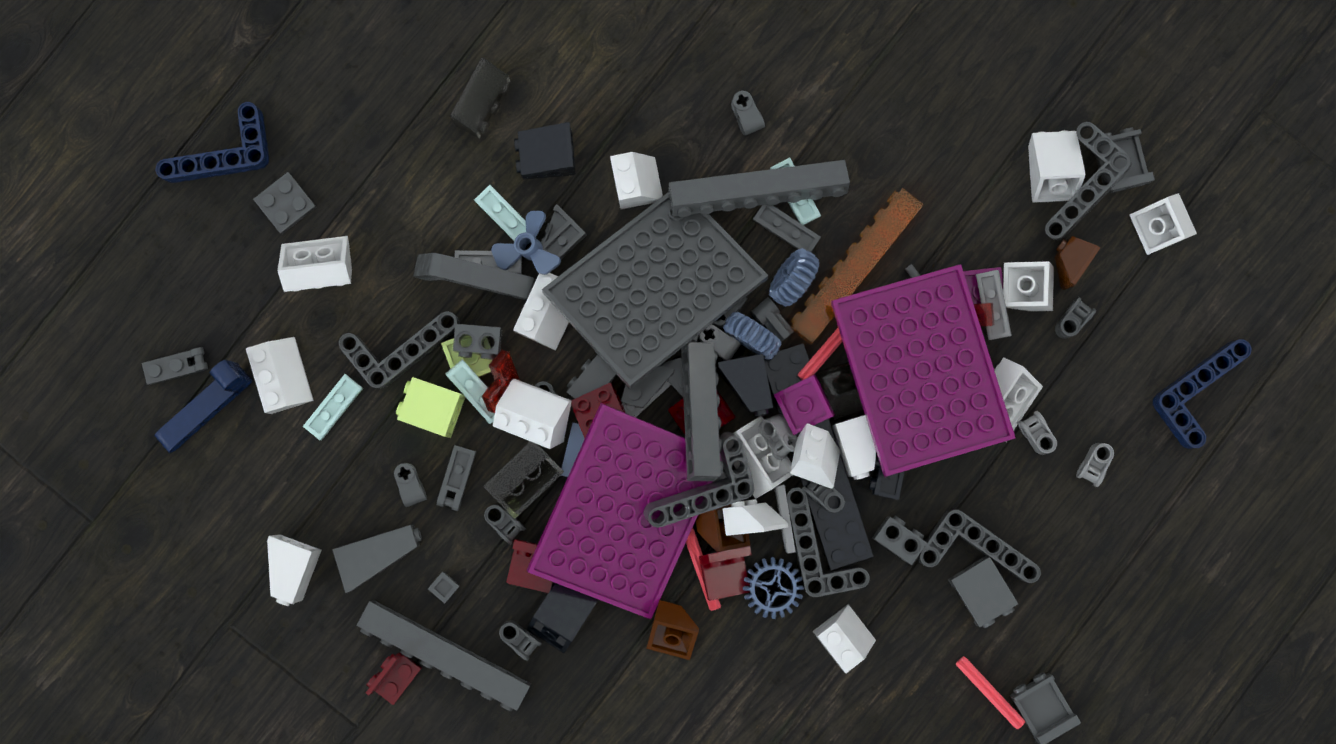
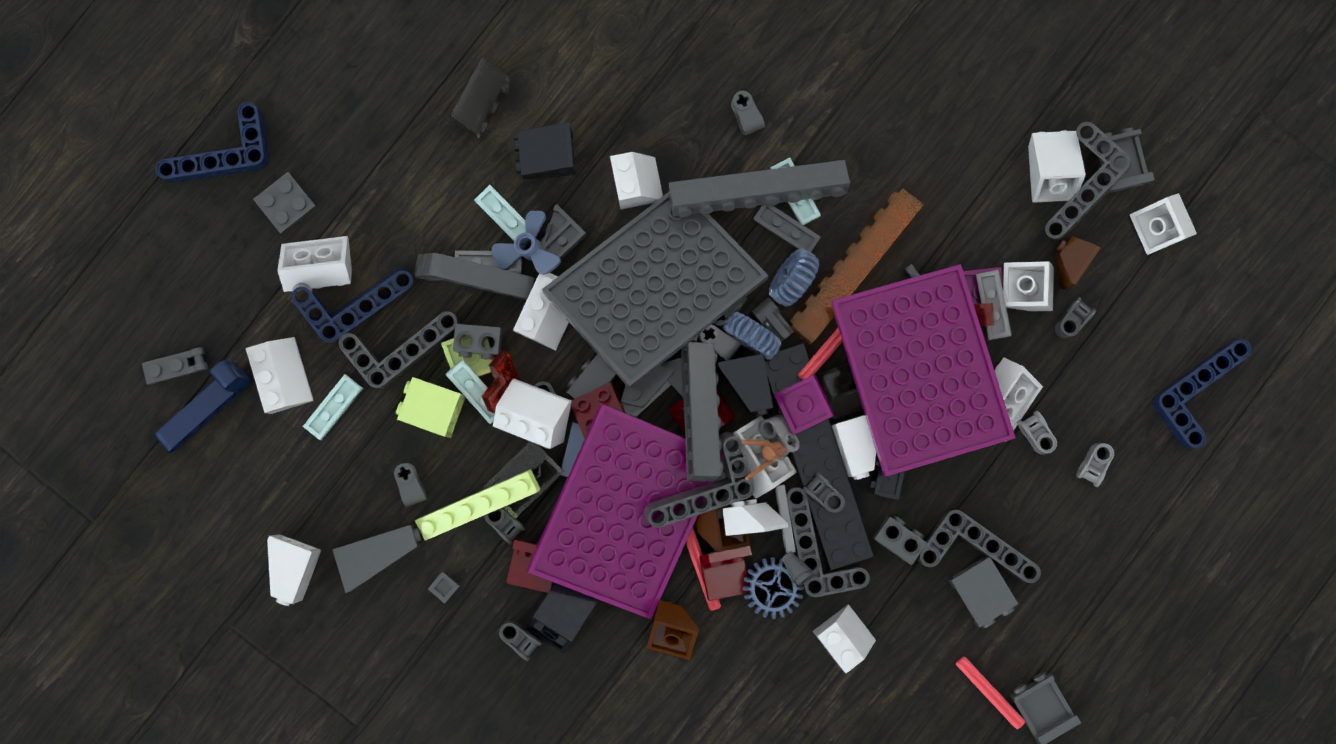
dark grey brick [356,600,532,711] -> none
dark red bracket [366,652,422,705] -> none
dark grey plate [436,445,477,512] -> none
white slope [790,423,840,489] -> none
none -> dark blue beam [291,267,413,342]
none -> yellowish green plate [415,469,541,540]
none -> nougat plant [741,440,786,480]
none -> dark grey cone [781,551,813,586]

